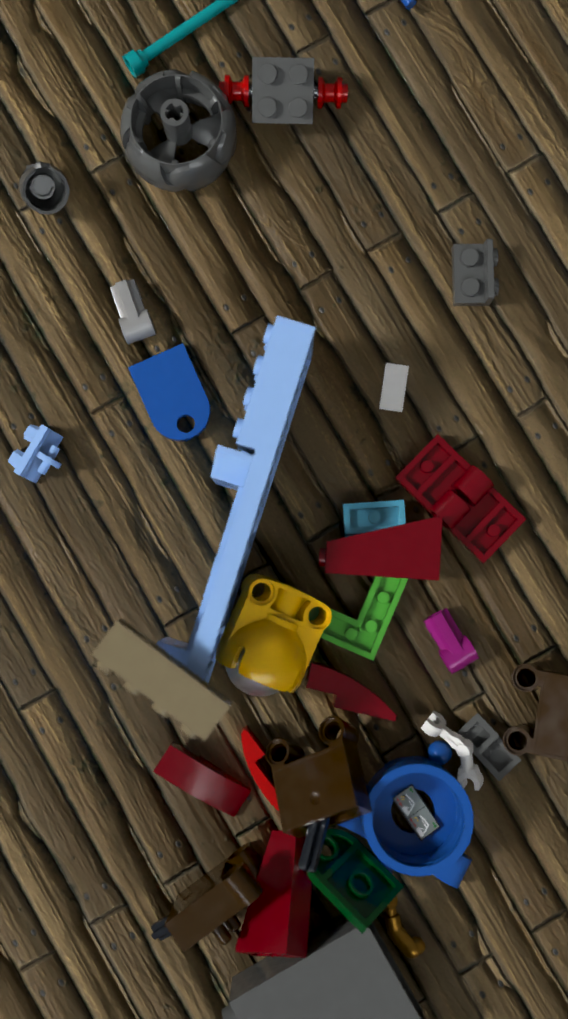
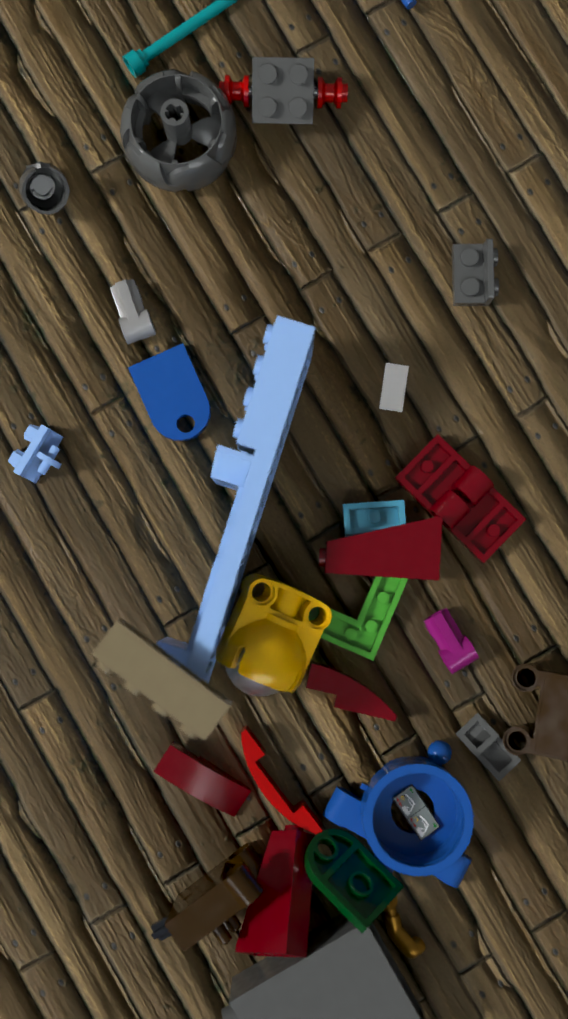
dark brown piece [265,716,372,873] -> none
white piece [421,711,484,791] -> none

